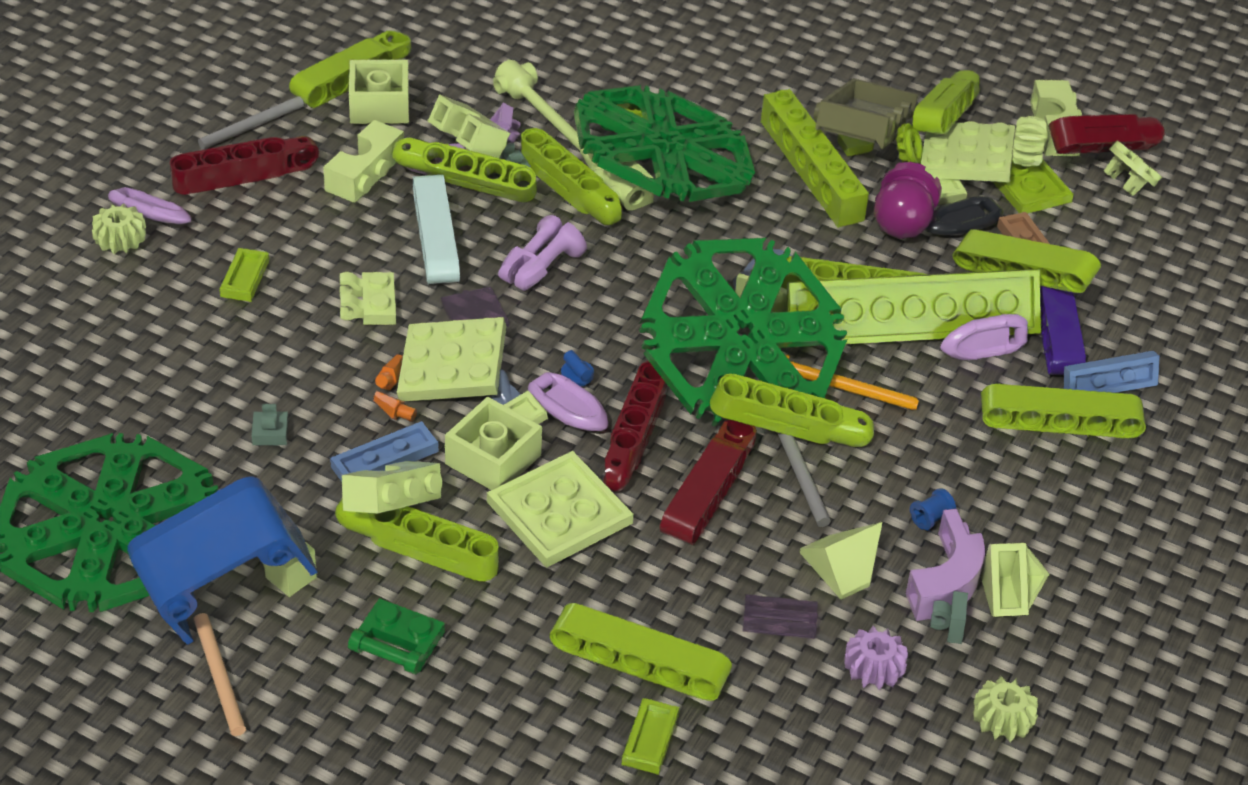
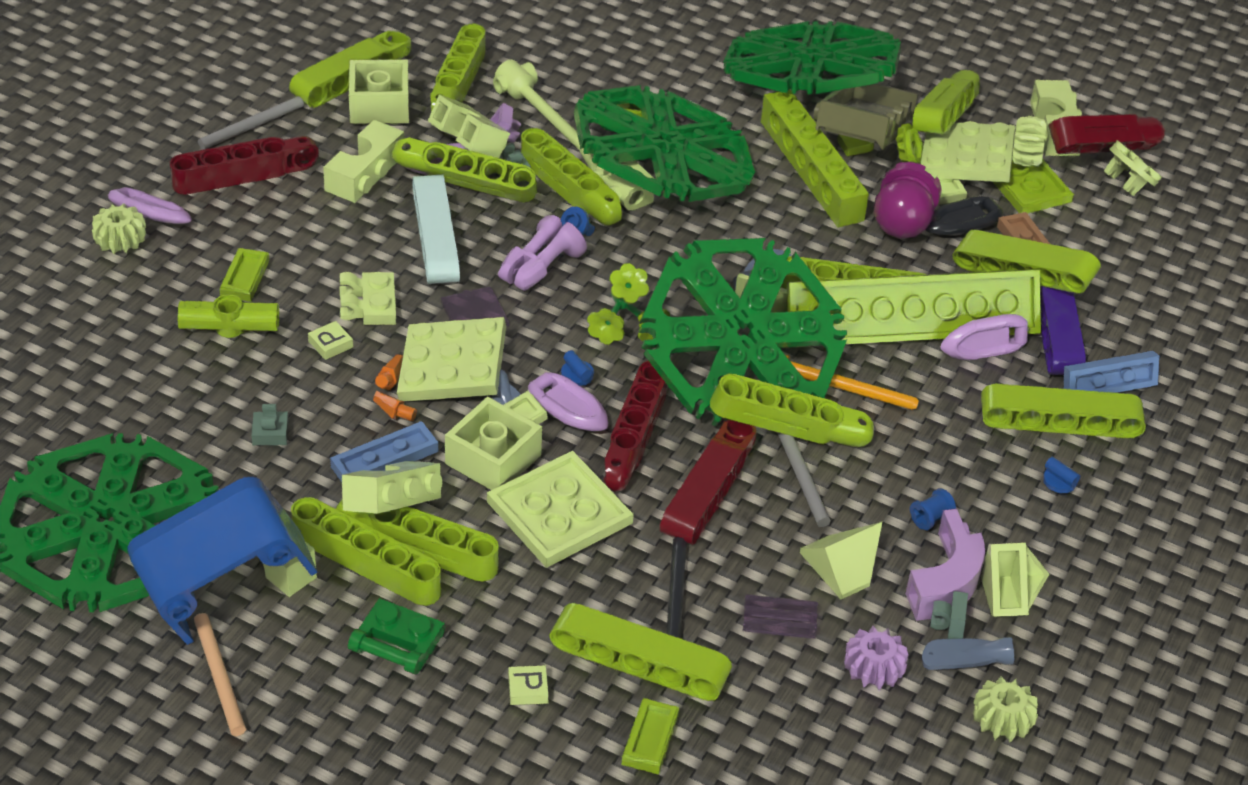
none -> lime piece [177,294,280,338]
none -> lime beam [291,497,441,606]
none -> yellowish green tile [308,321,353,360]
none -> lime piece [430,24,485,112]
none -> yellowish green tile [508,665,548,705]
none -> blue plate [561,207,595,236]
none -> lime plant [587,263,671,345]
none -> black bar [666,537,687,639]
none -> green plate [724,21,901,94]
none -> sand blue piece [922,637,1014,670]
none -> blue plate [1043,457,1081,493]

